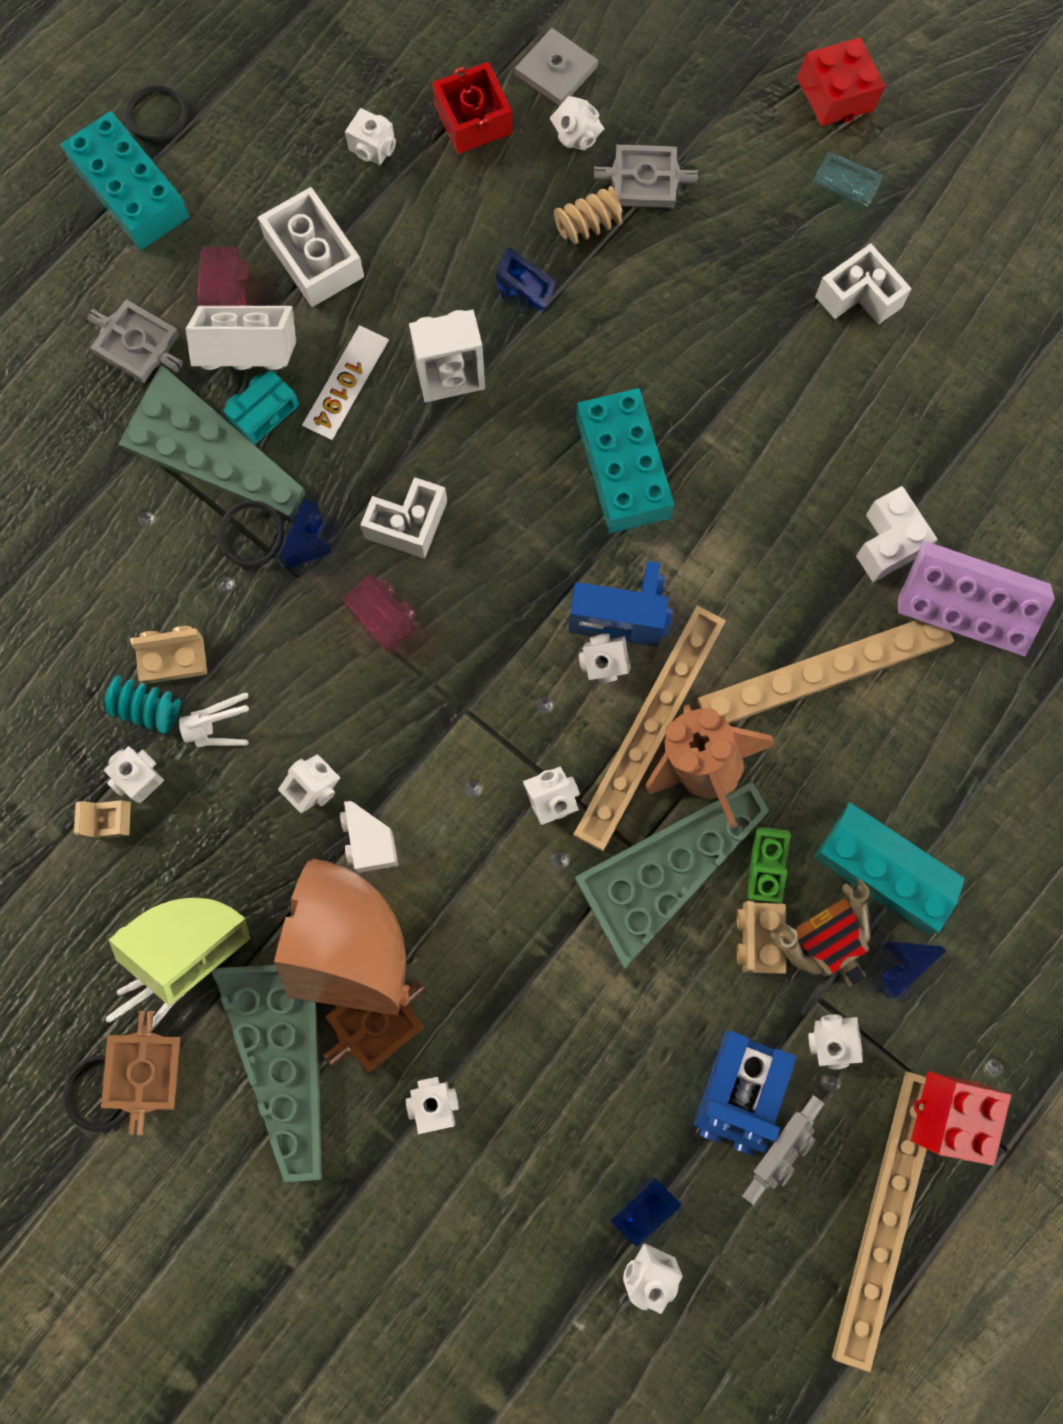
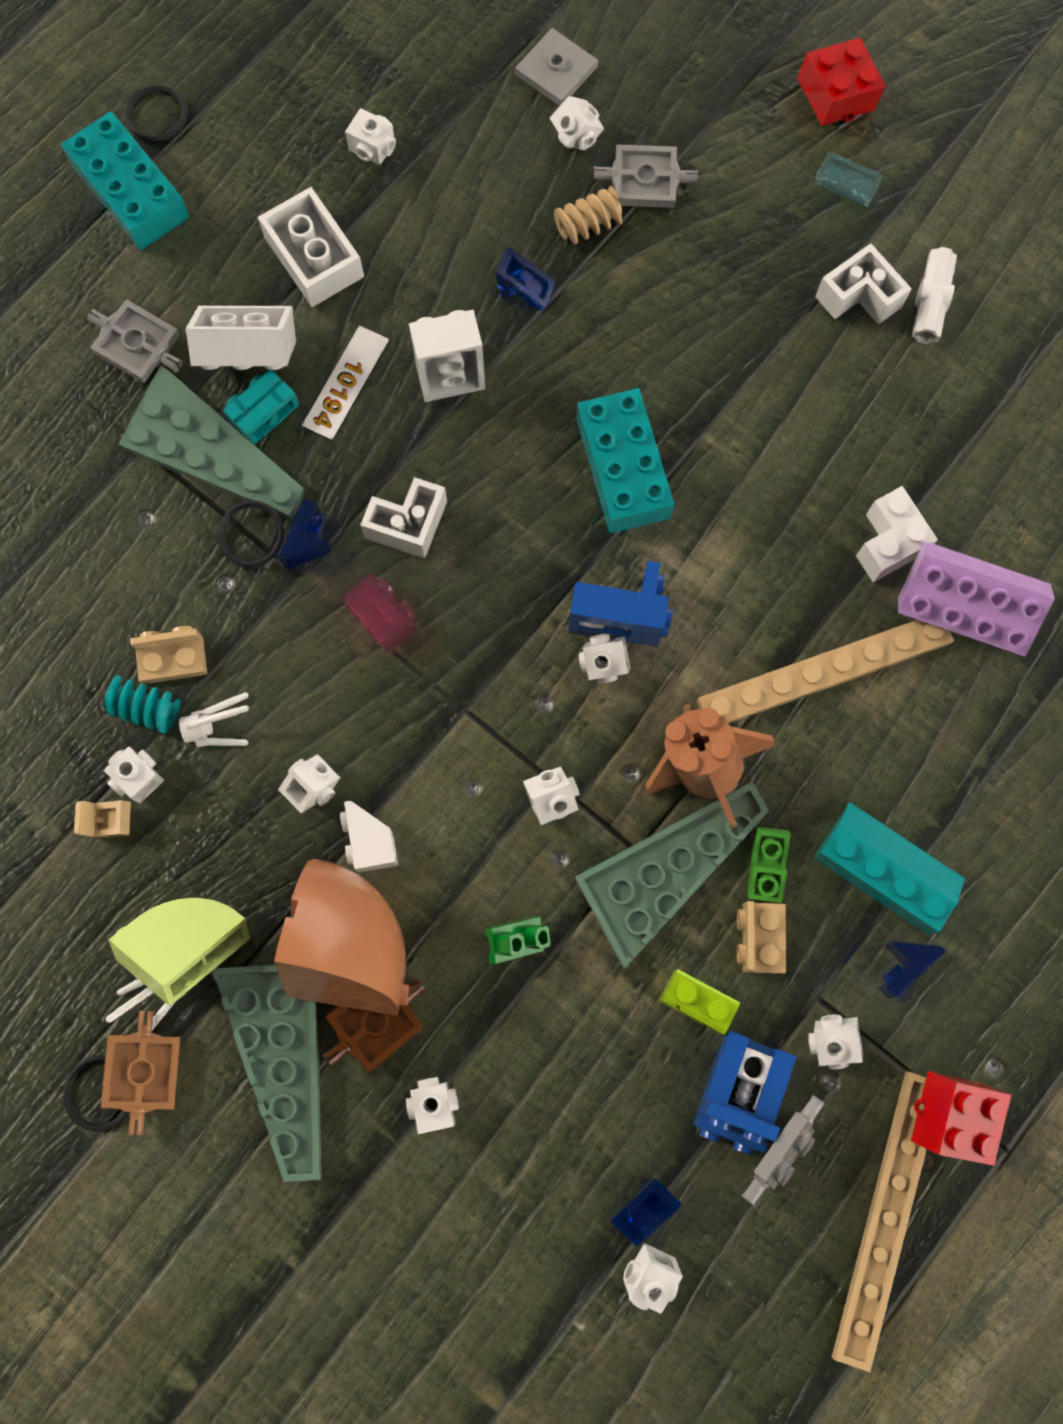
clear pink brick [196,246,248,307] -> none
red brick [432,62,513,154] -> none
tan plate [573,606,726,852] -> none
torso [770,878,870,987] -> none
none -> green hips [485,916,551,964]
none -> lime brick [659,969,740,1035]
none -> white piece [912,247,957,344]

